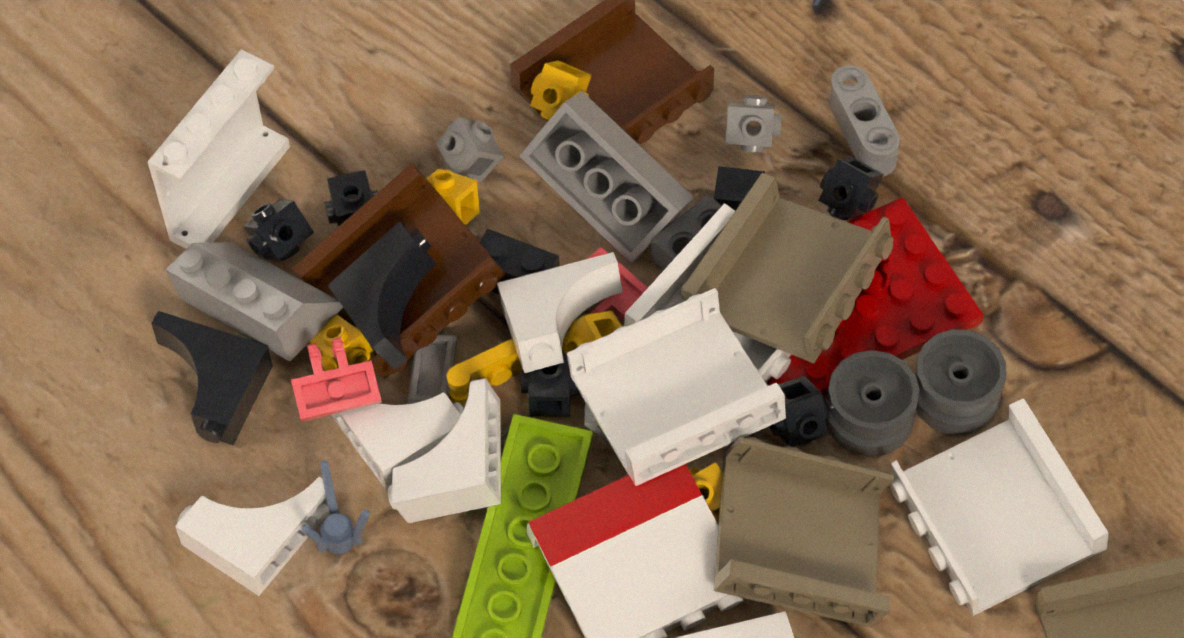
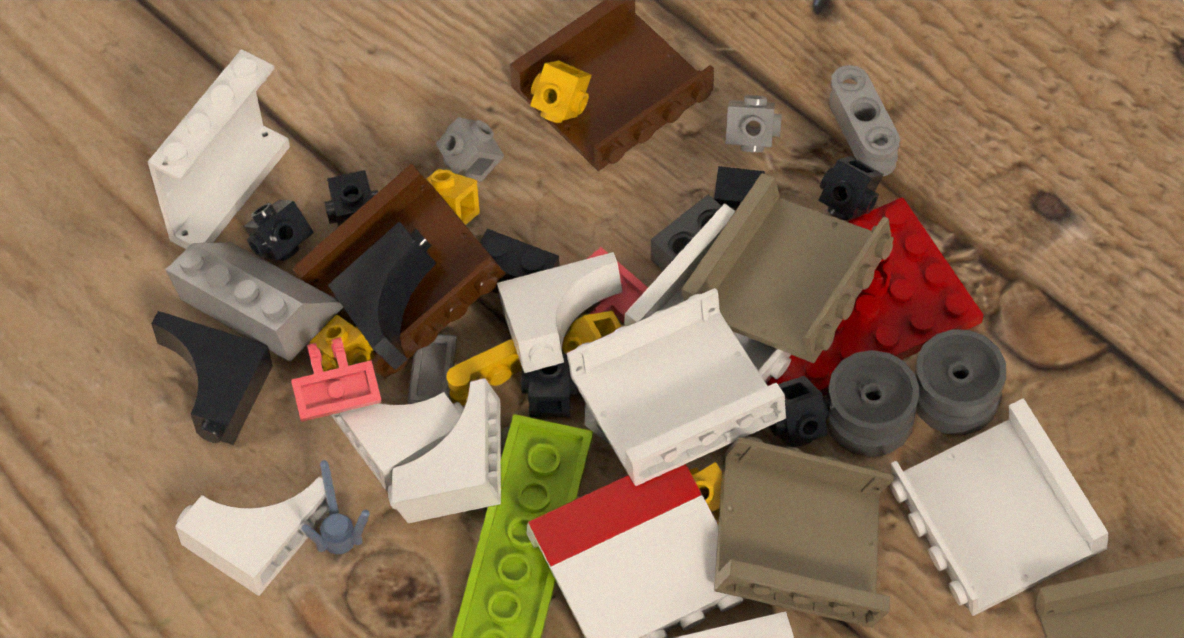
light grey slope [519,91,695,264] -> none

